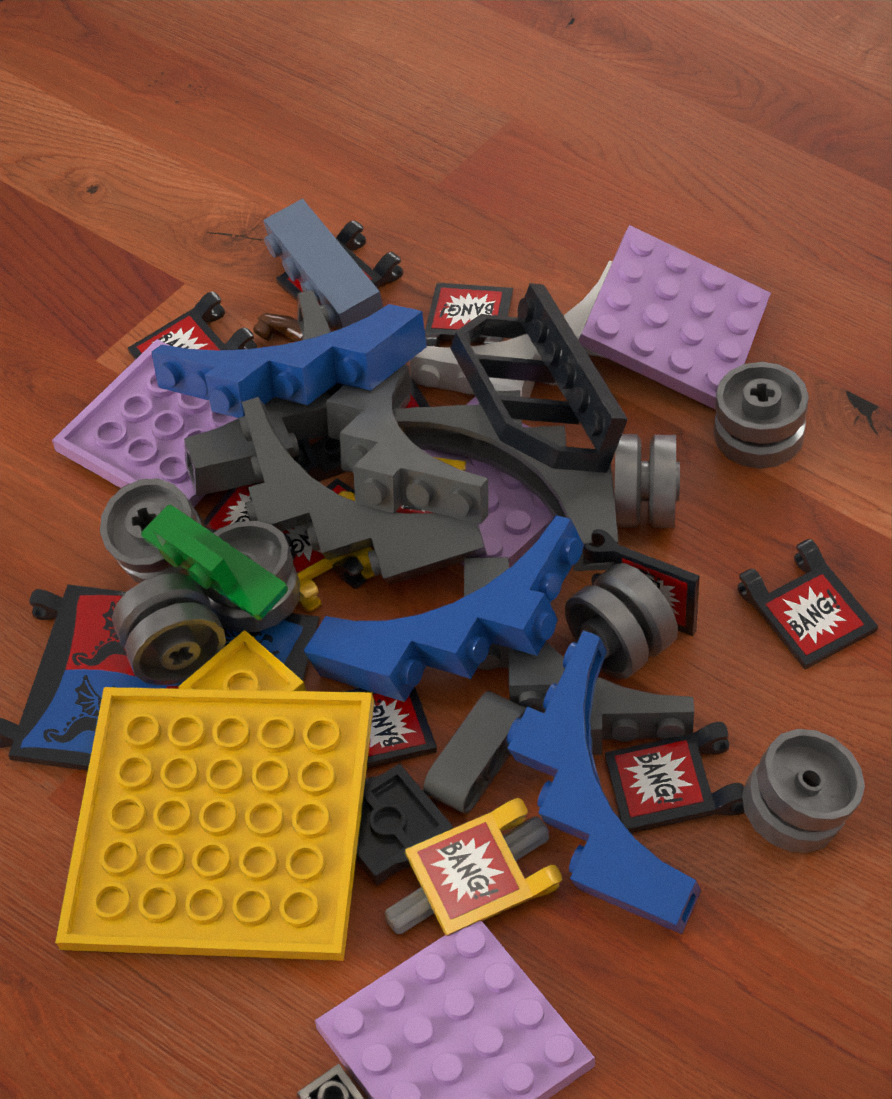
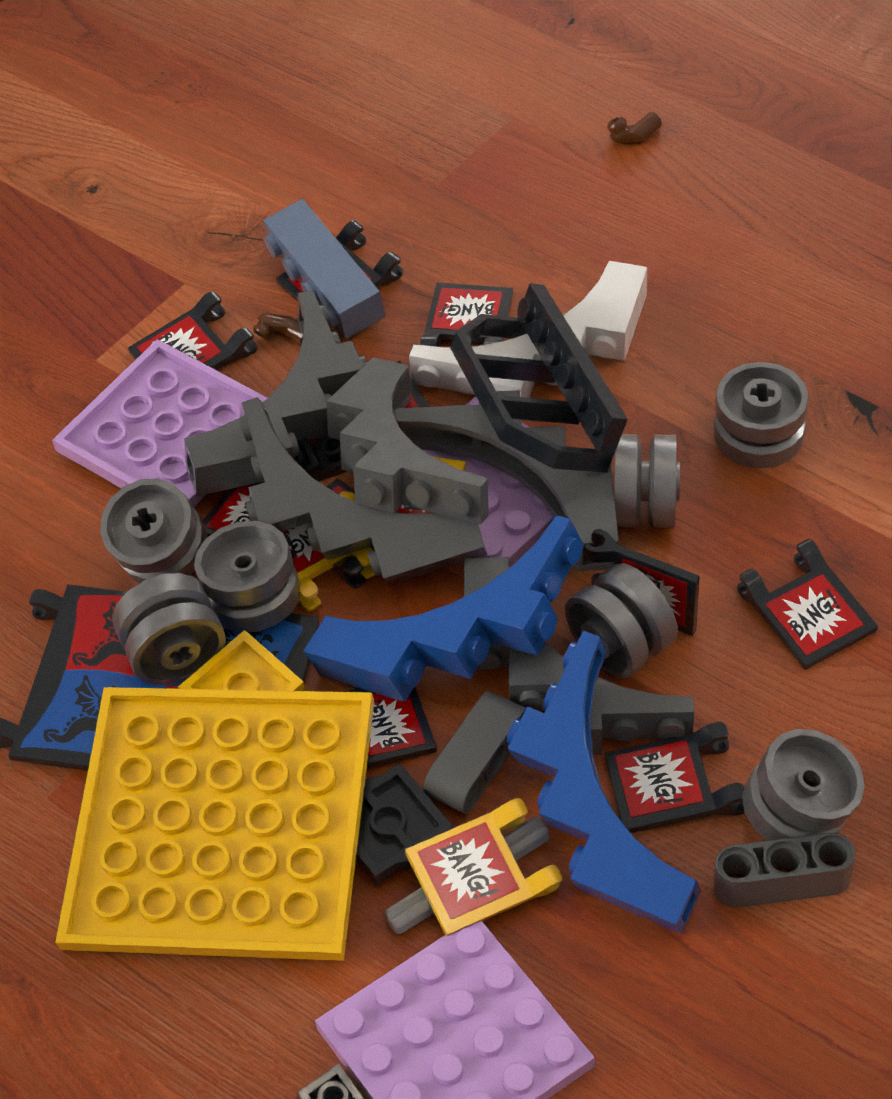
green bracket [141,505,288,620] -> none
blue arch [151,304,427,418] -> none
lavender plate [578,225,771,409] -> none
none -> reddish brown arm [607,112,662,143]
none -> dark grey beam [714,833,855,907]

